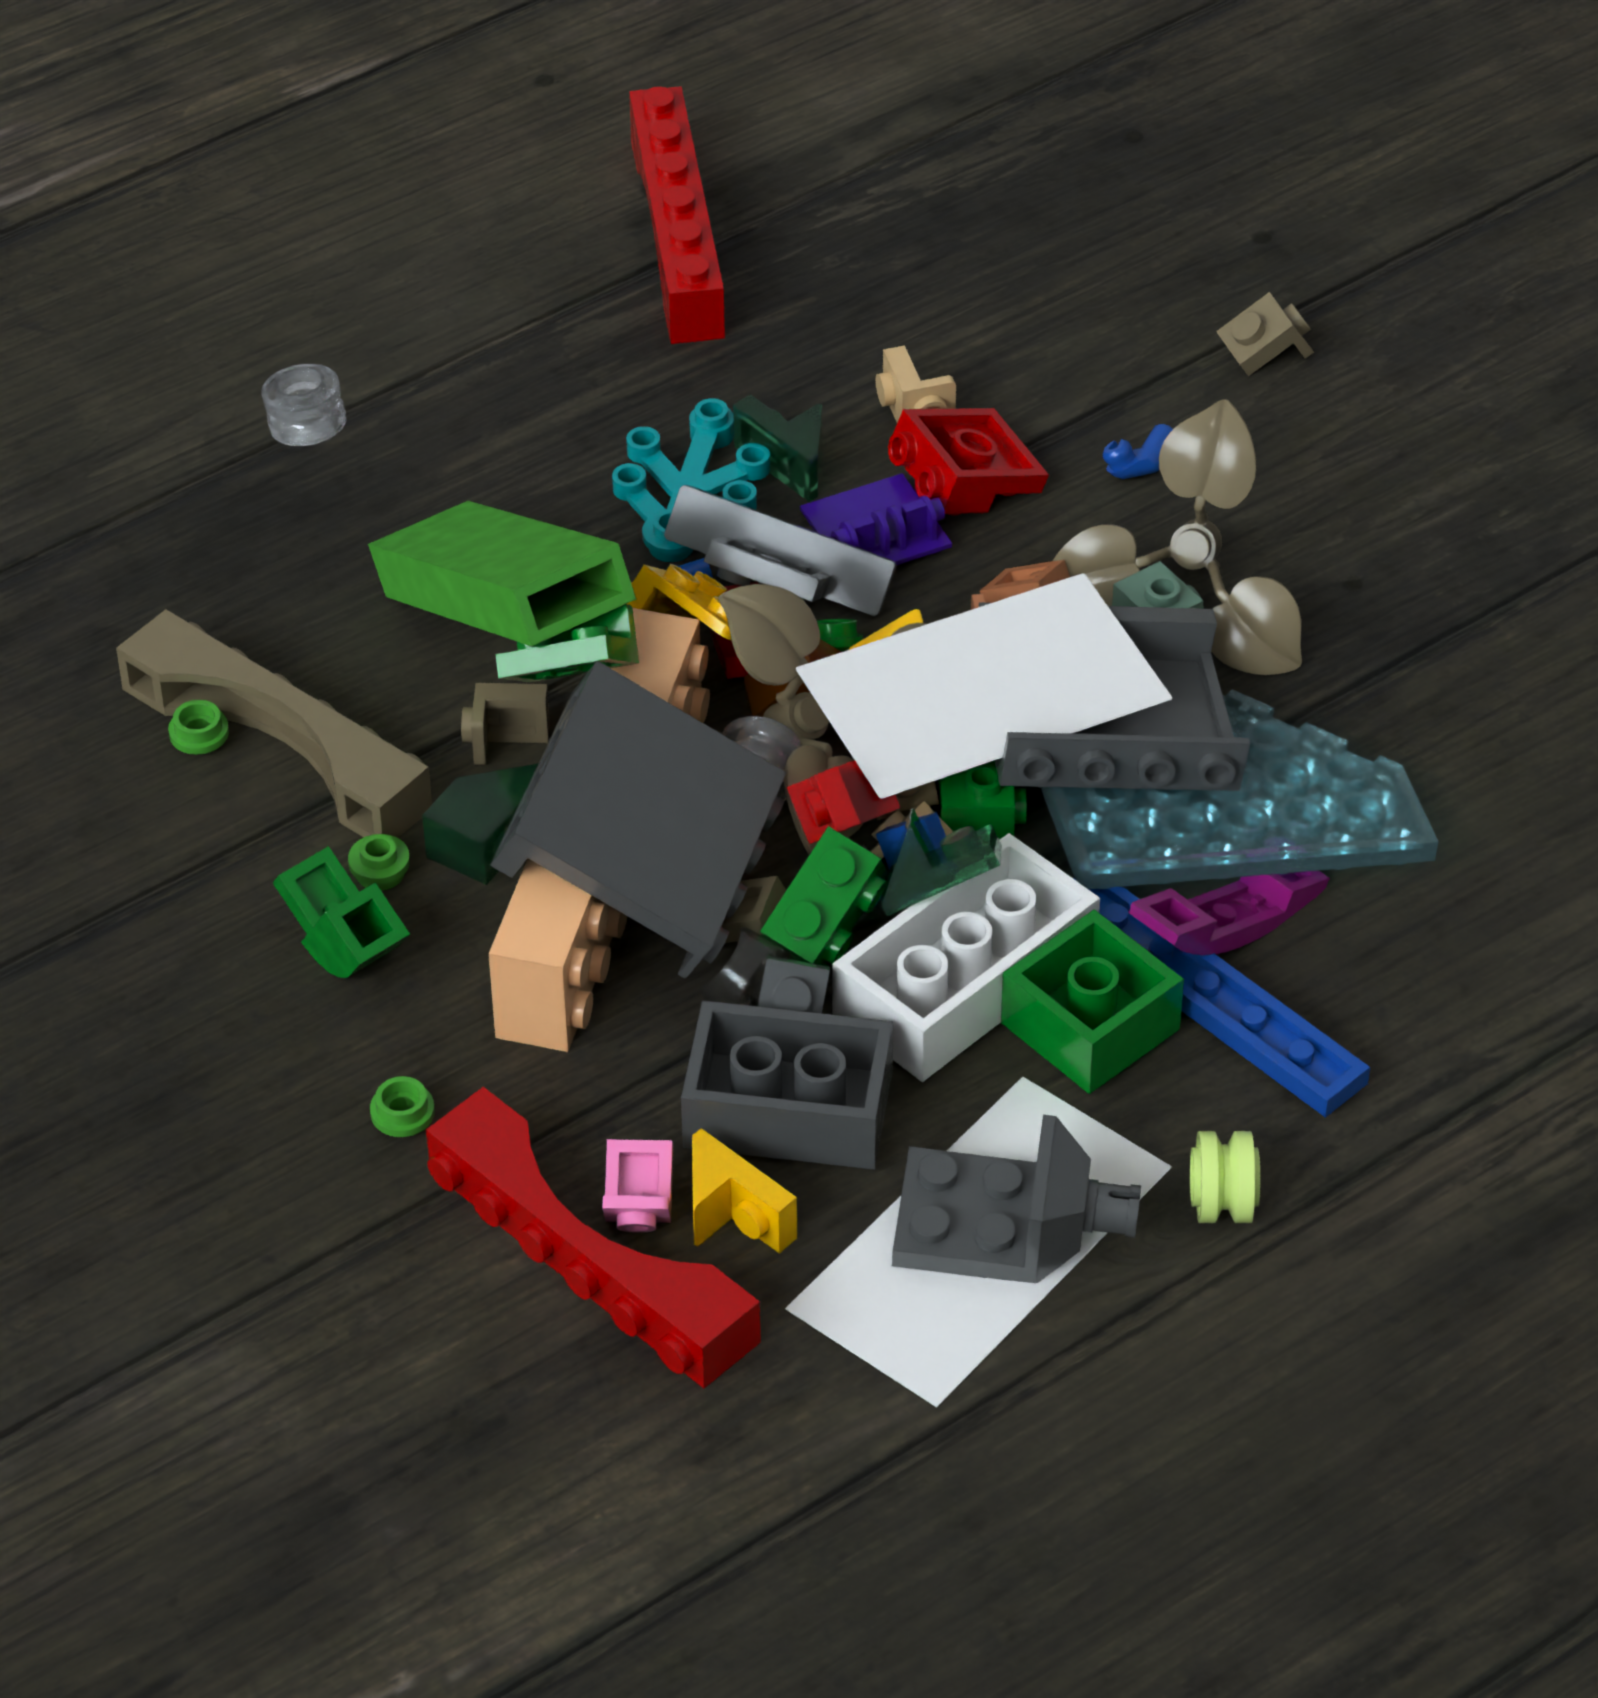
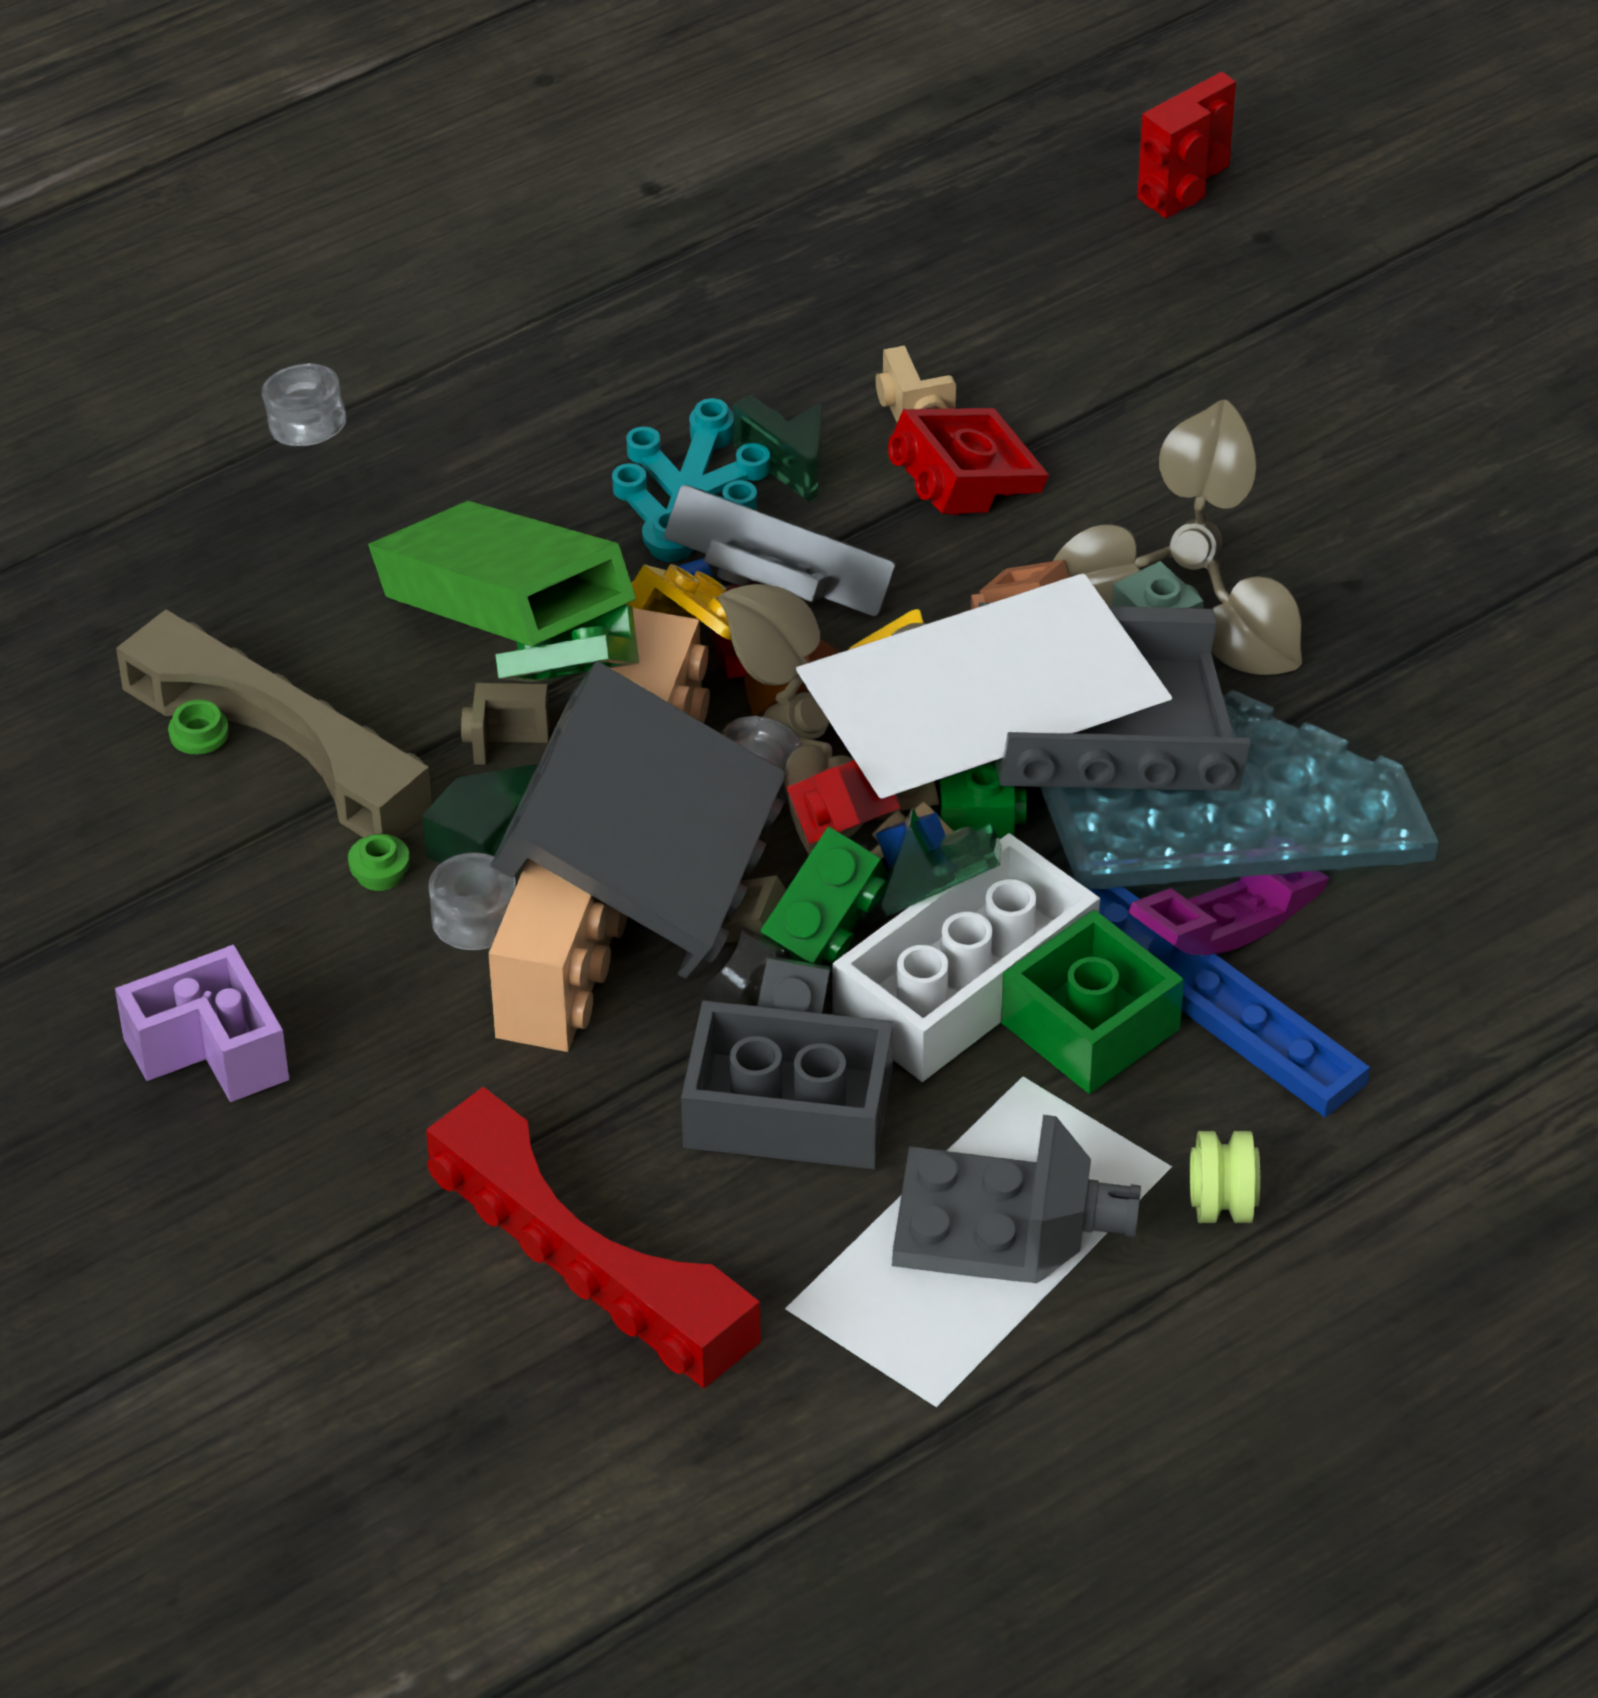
green brick [273,846,410,978] -> none
bright green plate [370,1076,435,1137] -> none
bright pink bracket [602,1139,673,1232] -> none
red arch [629,86,725,344] -> none
yellow slope [692,1128,797,1254] -> none
dark purple hinge [800,473,952,565] -> none
green plate [816,619,863,652] -> none
blue arm [1102,424,1173,480] -> none
dark tan bracket [1216,292,1314,376] -> none
none -> lavender brick [115,945,289,1102]
none -> clear wheel [428,853,516,950]
none -> red plate [1137,72,1236,219]

